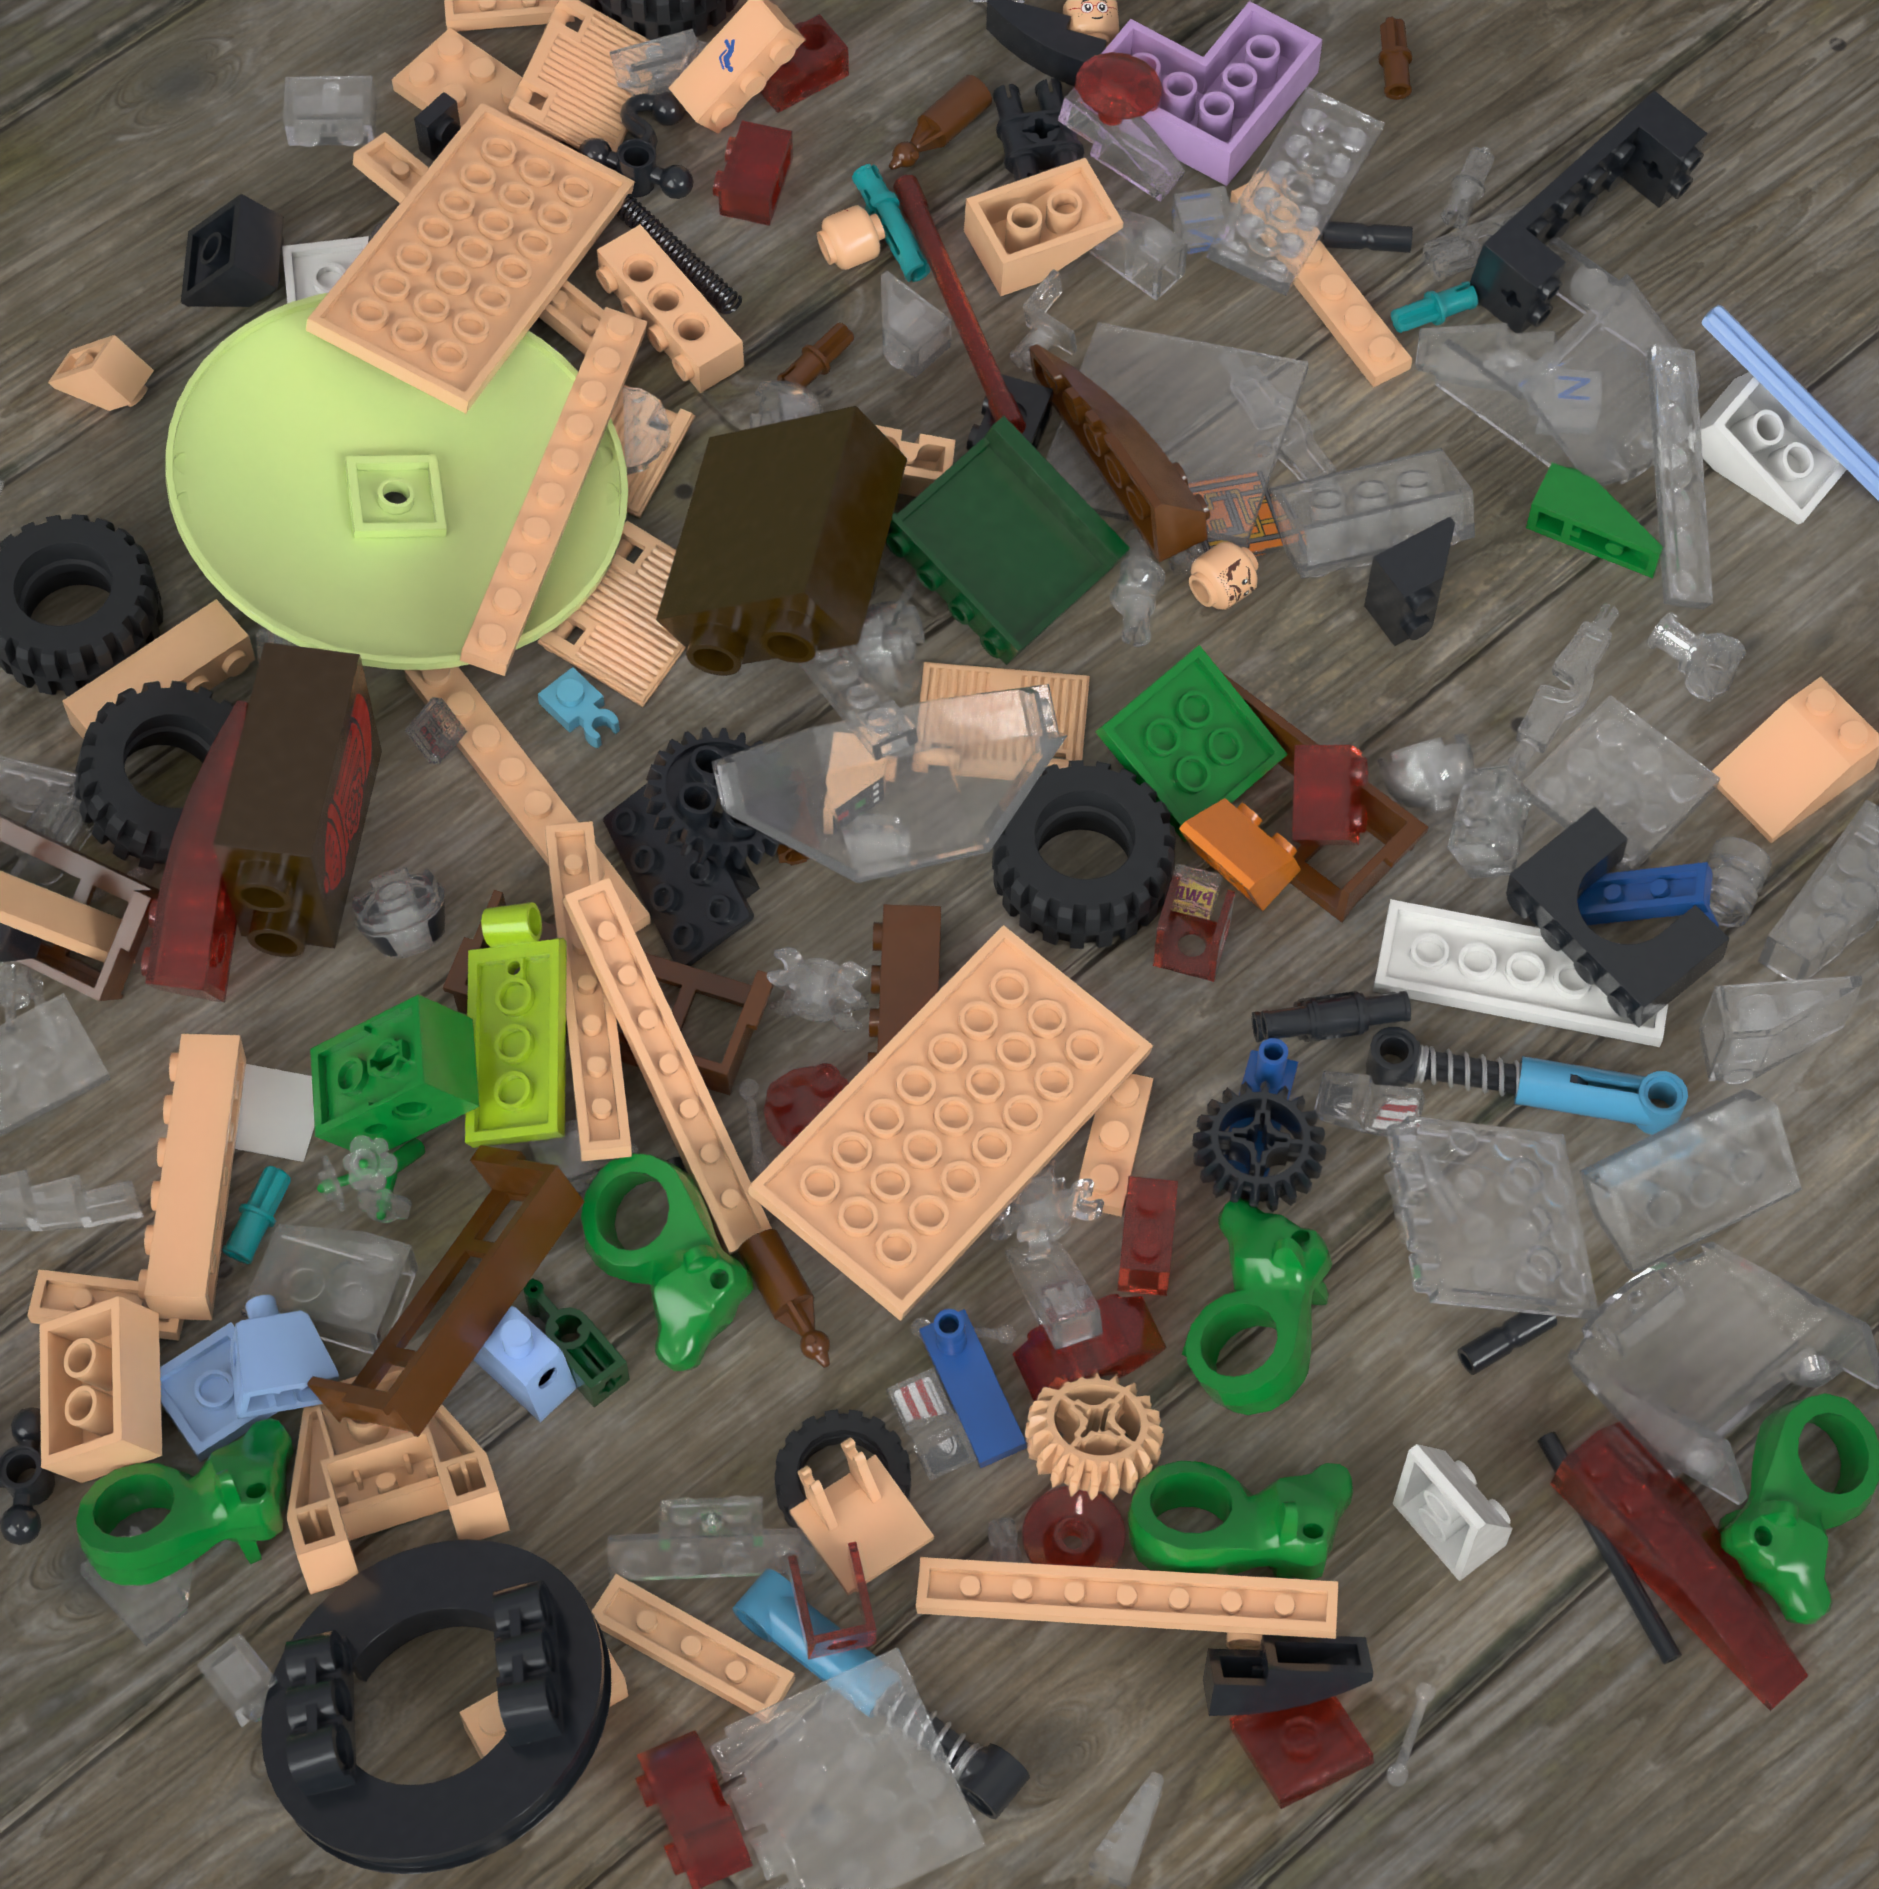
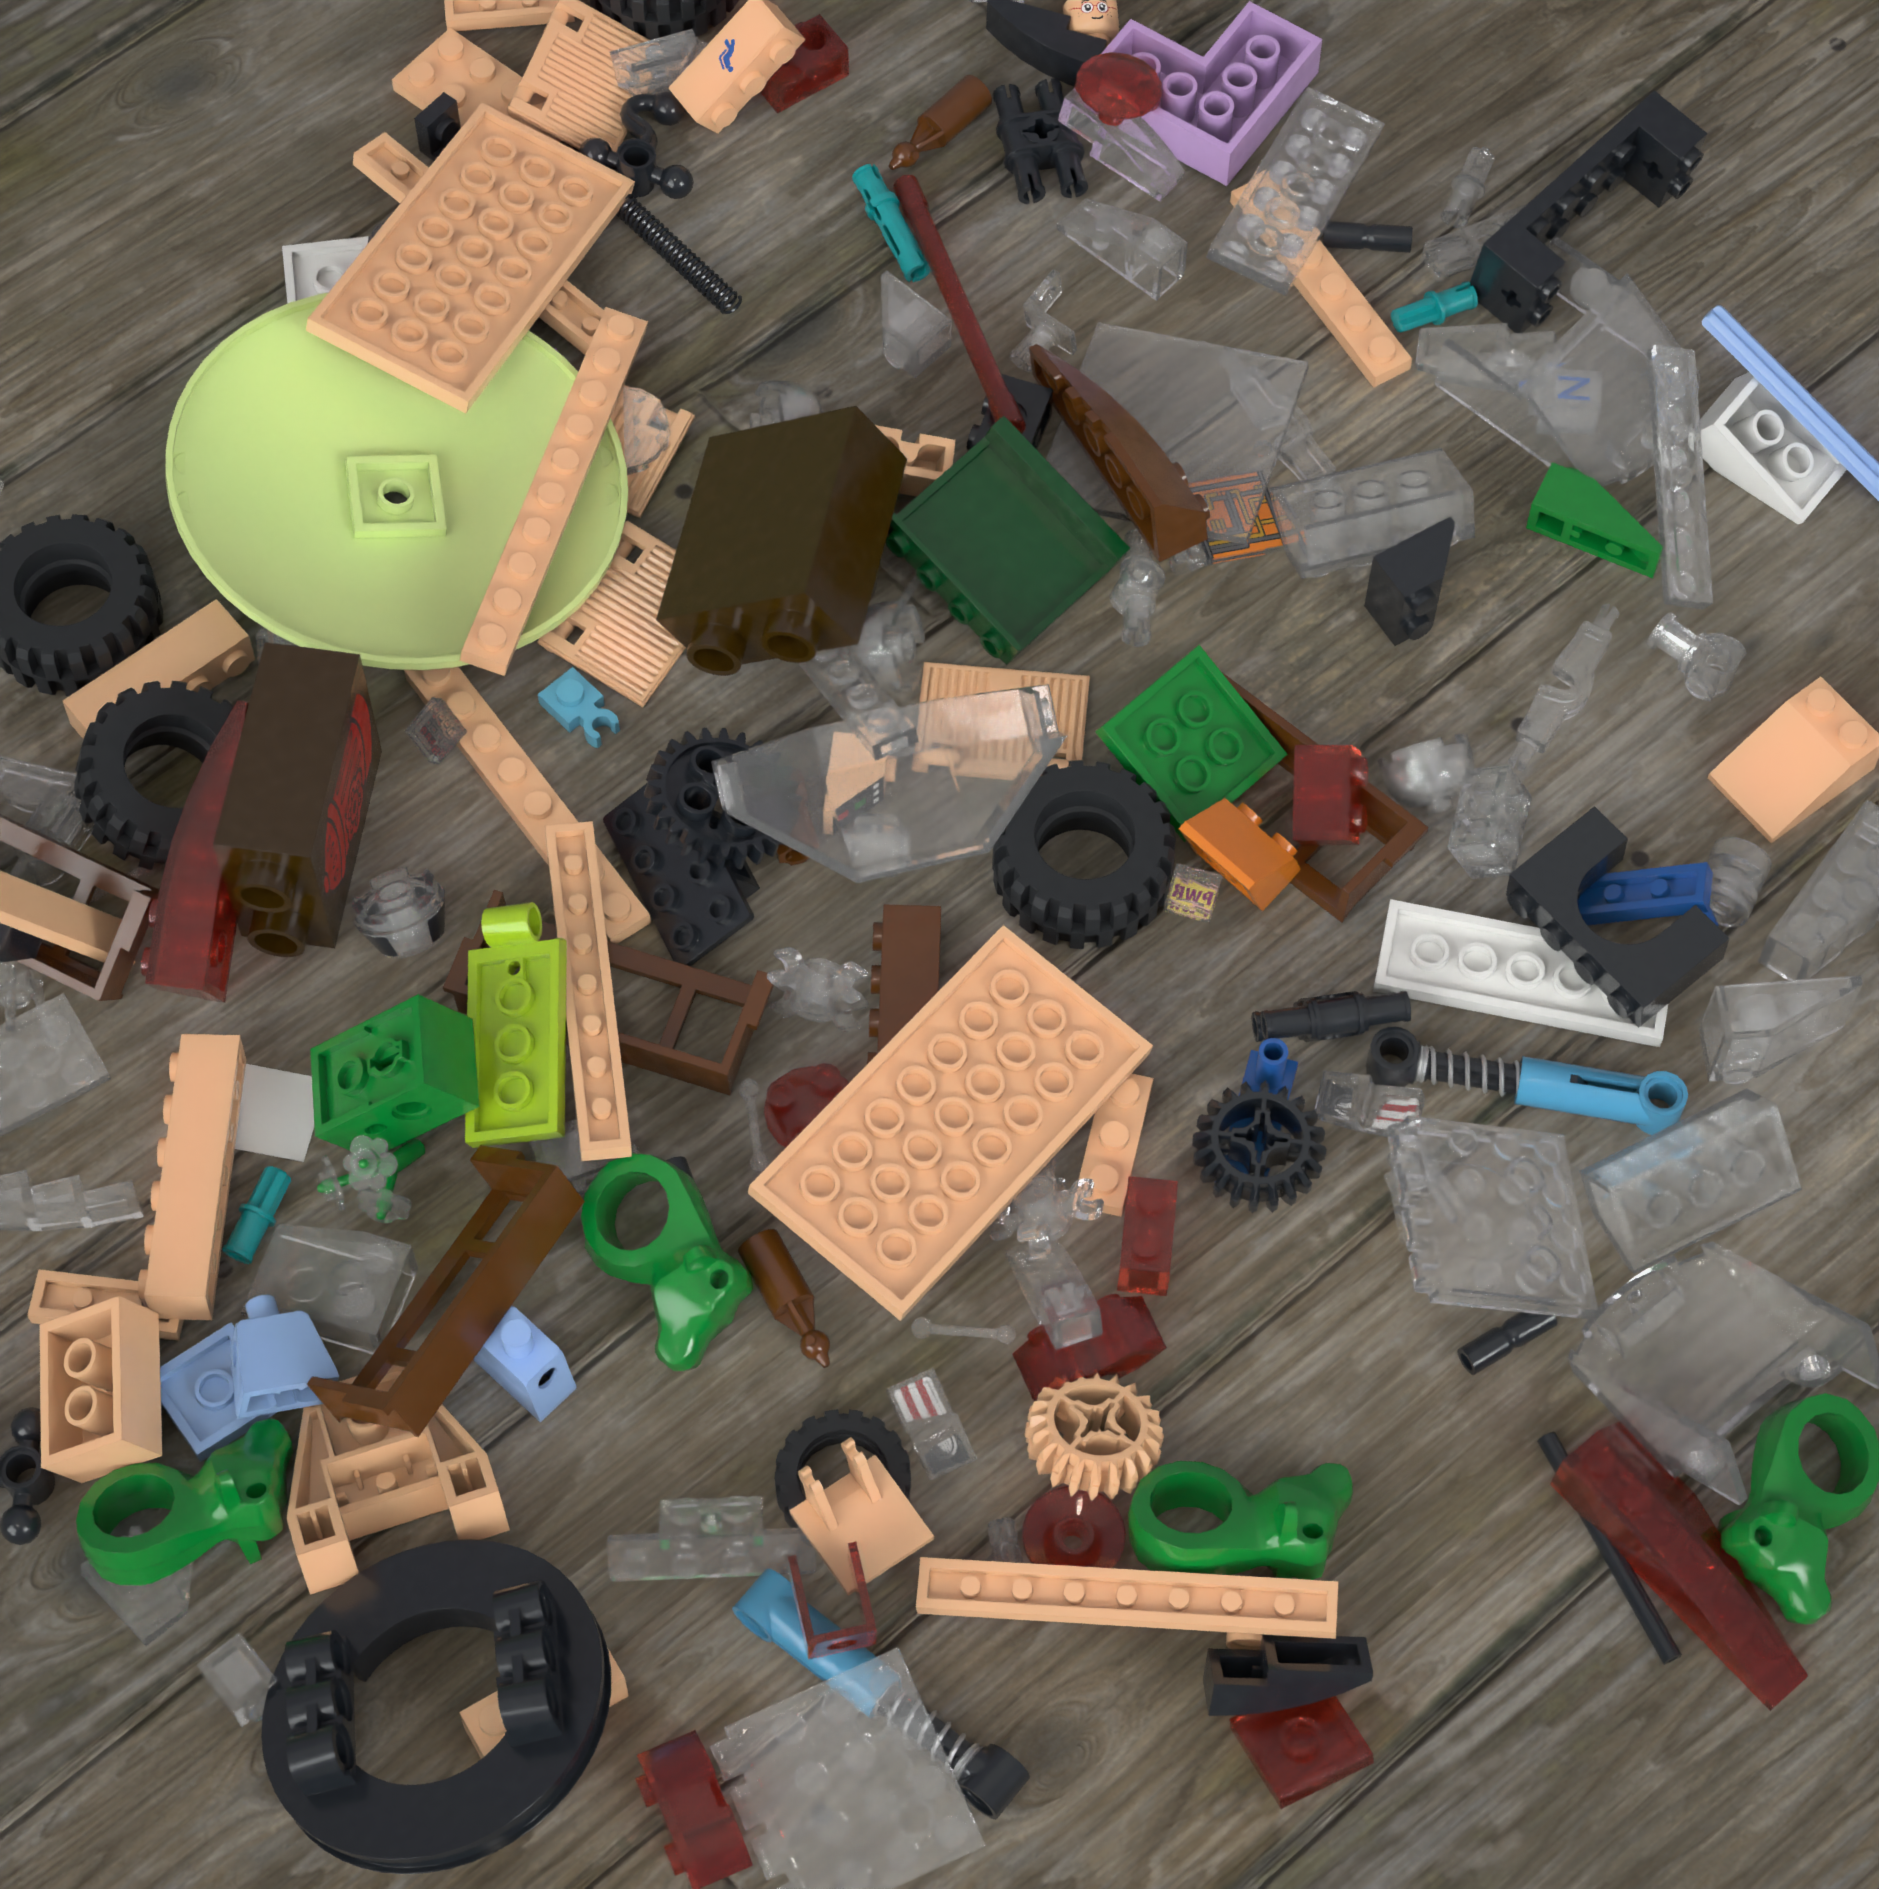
light nougat slope [48,335,154,411] -> none
black slope [181,194,284,307] -> none
clear brick [283,76,377,147] -> none
dark green piece [523,1278,630,1408] -> none
light nougat plate [562,877,772,1255] -> none
light nougat plate [592,1574,795,1724] -> none
light nougat brick [596,224,744,393] -> none
clear red brick [713,120,793,226] -> none
reddish brown axle [777,323,855,398] -> none
light nougat head [817,205,885,270] -> none
blue piece [919,1309,1027,1468] -> none
light nougat slope [964,158,1124,296] -> none
clear slope [1088,1772,1164,1888] -> none
clear red piece [1153,875,1235,982] -> none
clear brick [1171,186,1240,255] -> none
green animal [1181,1198,1332,1415] -> none
light nougat head [1189,542,1258,610] -> none
reddish brown axle [1378,16,1413,100] -> none
clear hinge [1387,1682,1436,1787] -> none
white slope [1393,1444,1513,1581] -> none
clear plate [1519,695,1720,872] -> none

